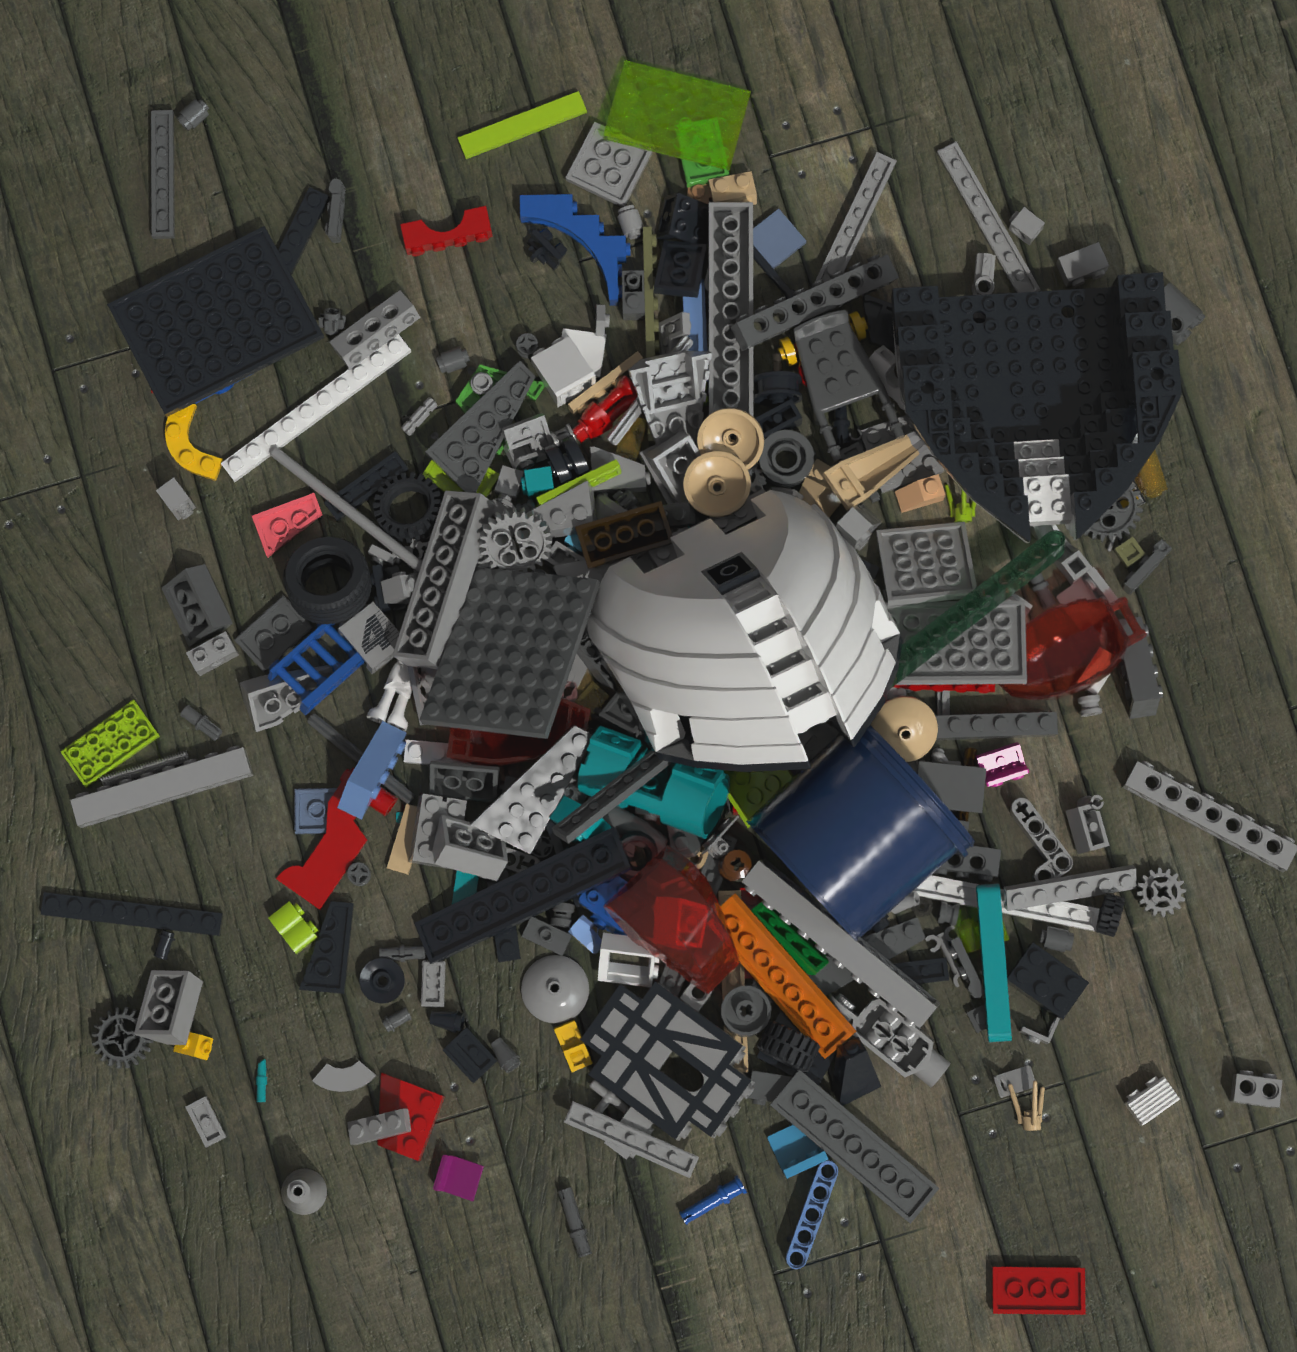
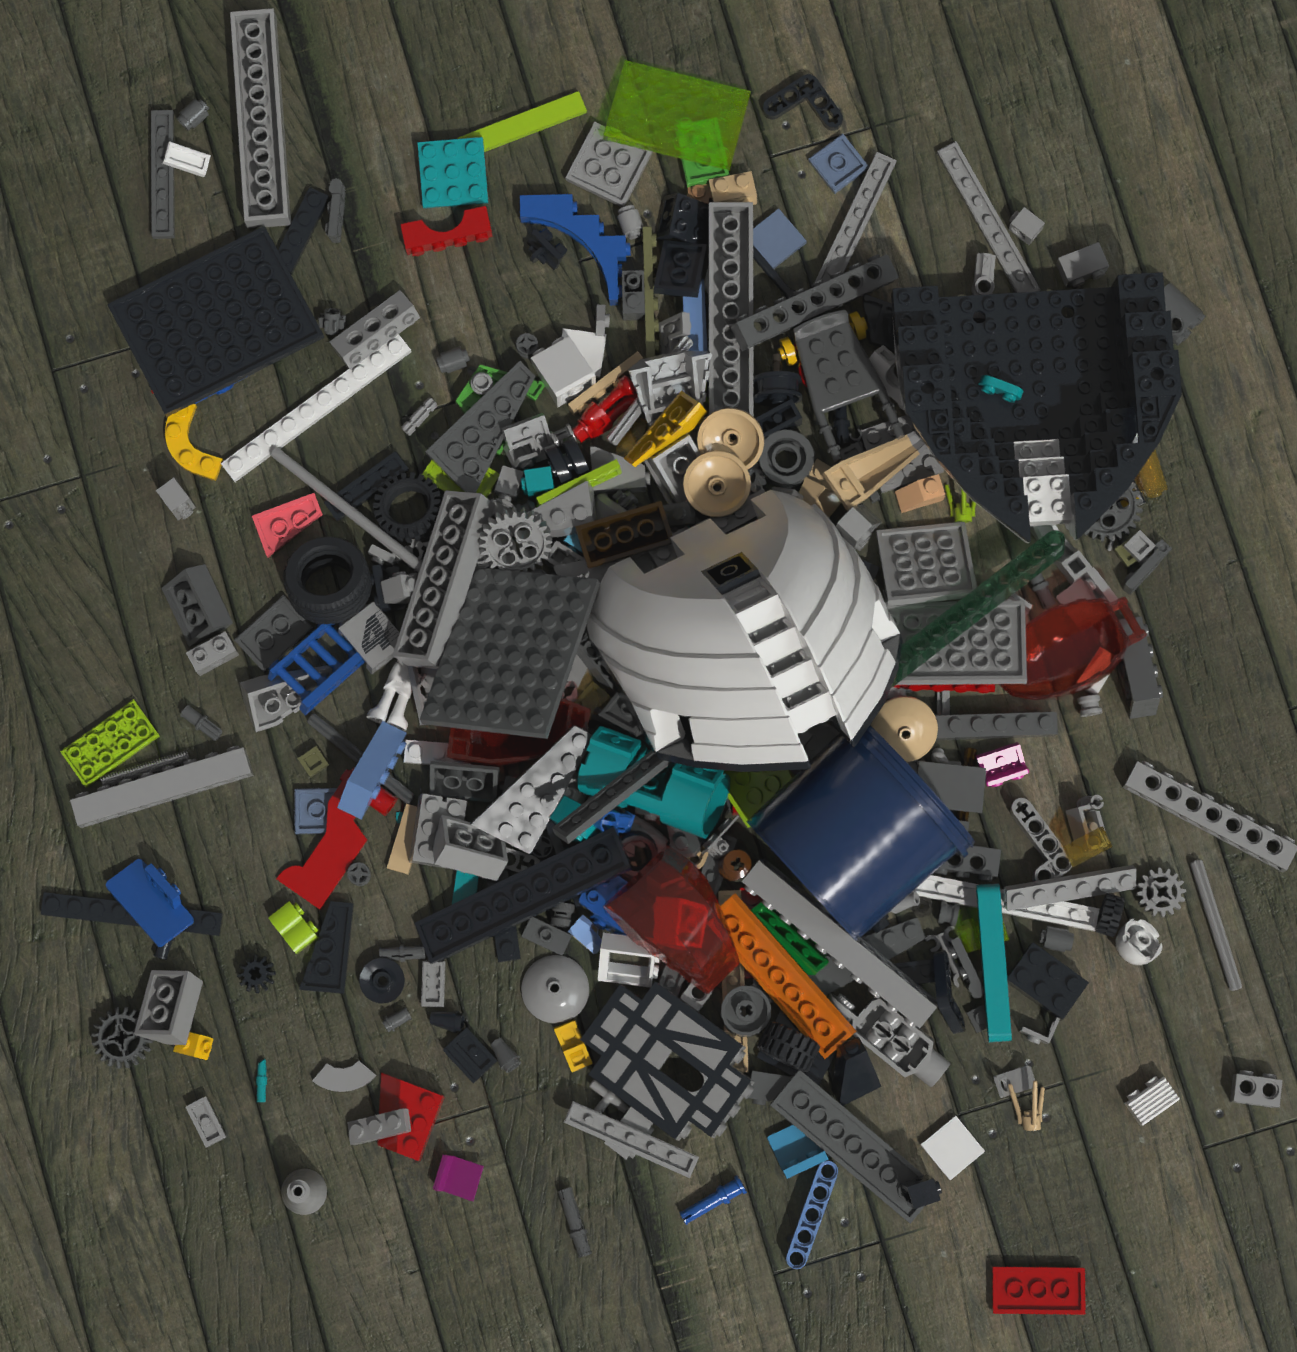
none -> blue bracket [106,859,194,947]
none -> white tile [162,141,211,177]
none -> light grey brick [230,8,291,229]
none -> black gear [237,955,276,994]
none -> olive plate [297,746,329,778]
none -> teal plate [418,137,489,209]
none -> blue piece [593,809,635,833]
none -> yellow wedge [624,391,708,467]
none -> black beam [763,74,843,131]
none -> sand blue tile [808,134,869,194]
none -> black brick [900,1175,942,1209]
none -> white tile [921,1116,985,1181]
none -> black beam [933,950,966,1034]
none -> teal plate [979,375,1024,403]
none -> clear yellow plate [1063,826,1113,867]
none -> white cylinder [1115,919,1162,965]
none -> light grey plate [1123,530,1156,562]
none -> light grey axle [1190,860,1242,991]

